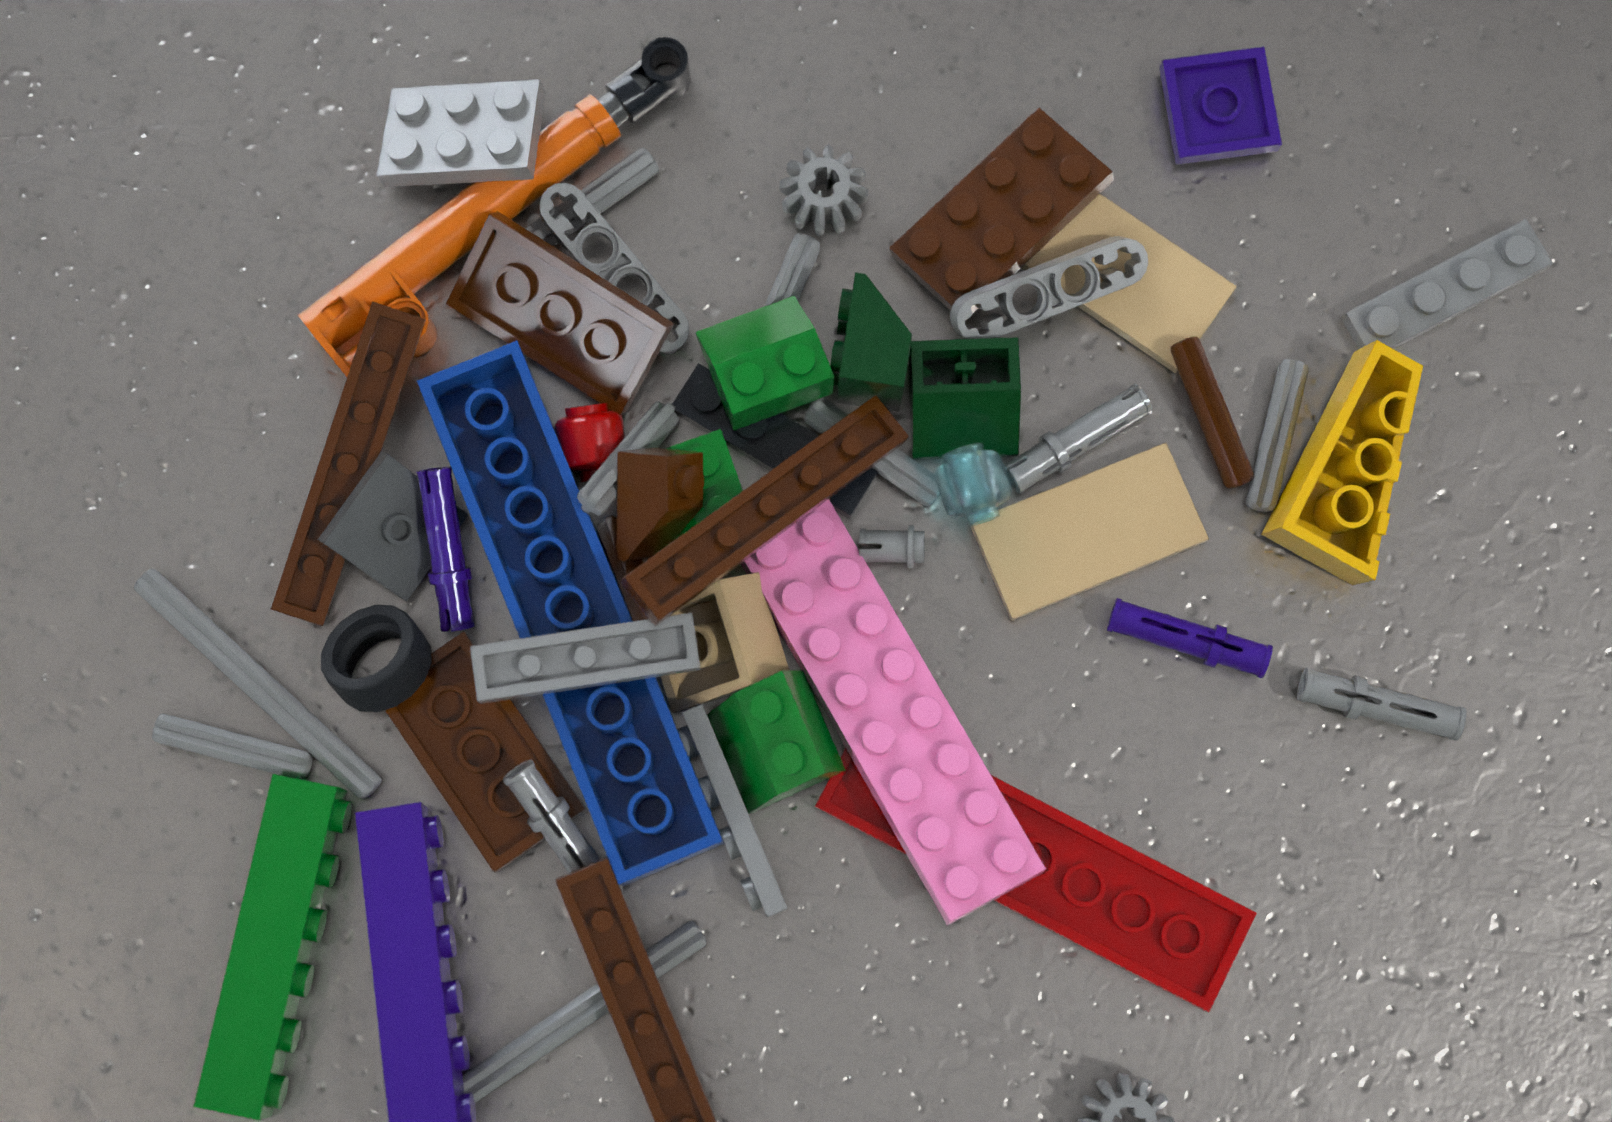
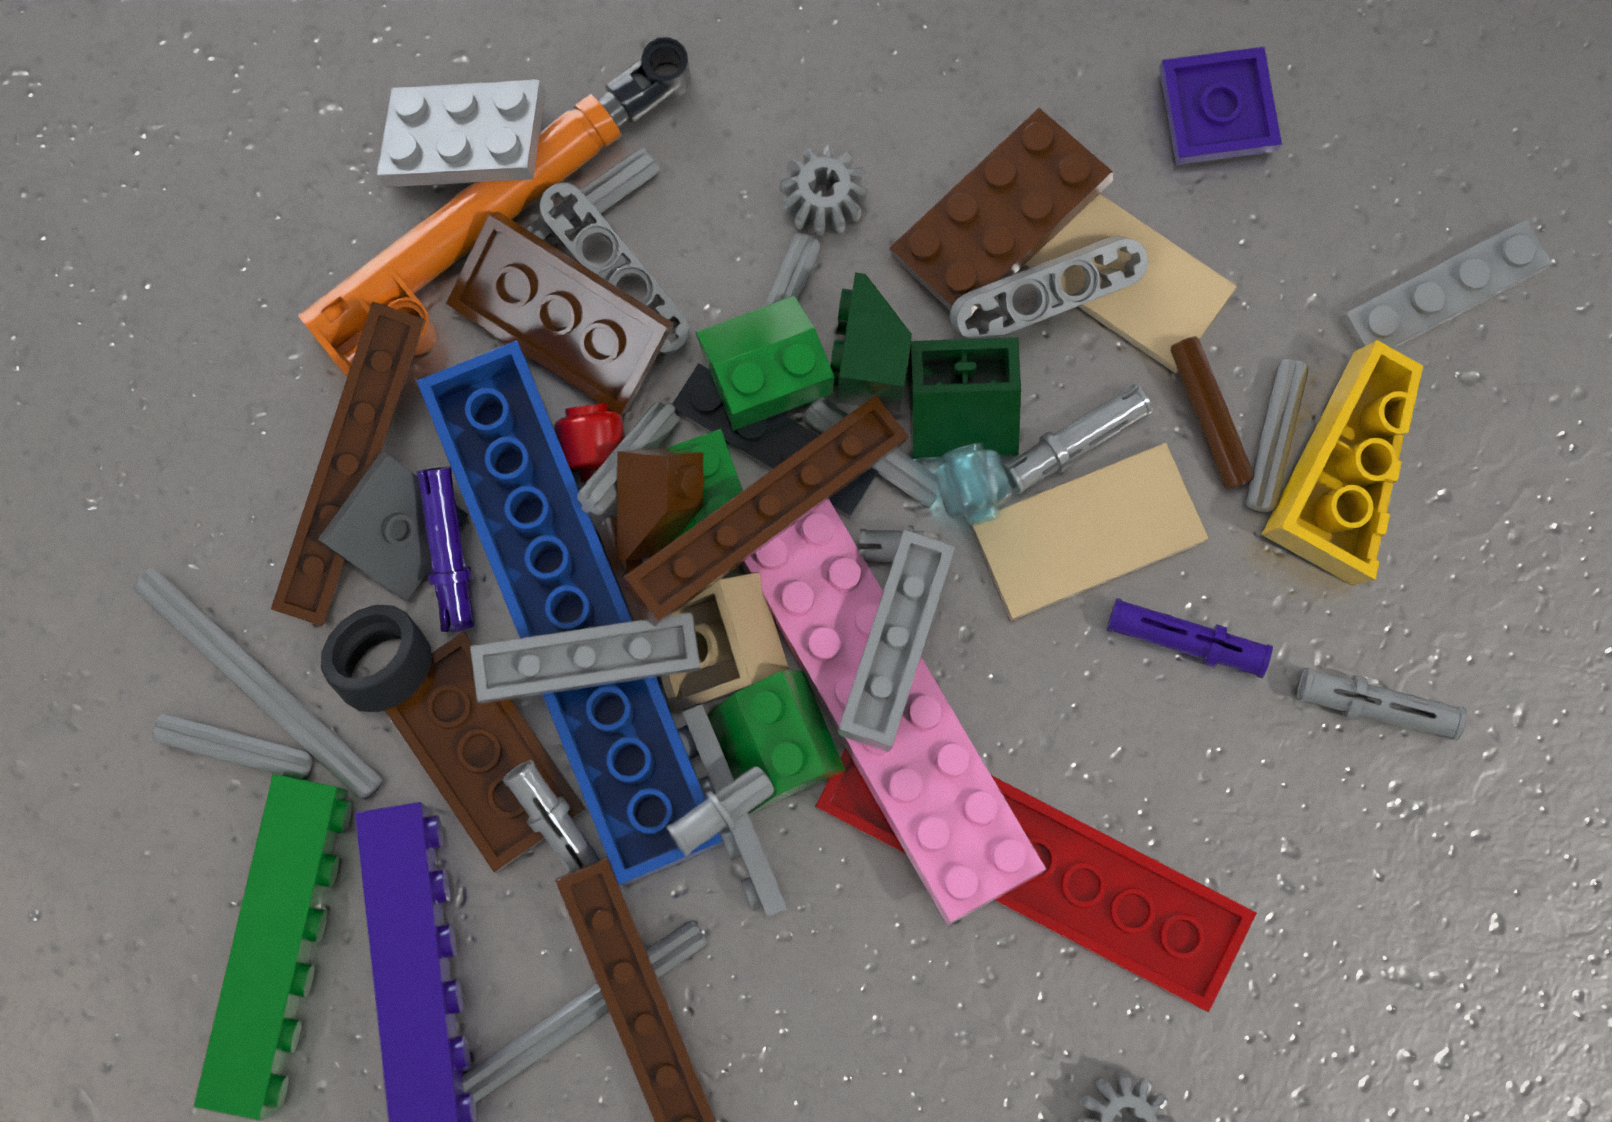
none -> light grey axle [666,767,774,856]
none -> light grey plate [836,530,955,752]

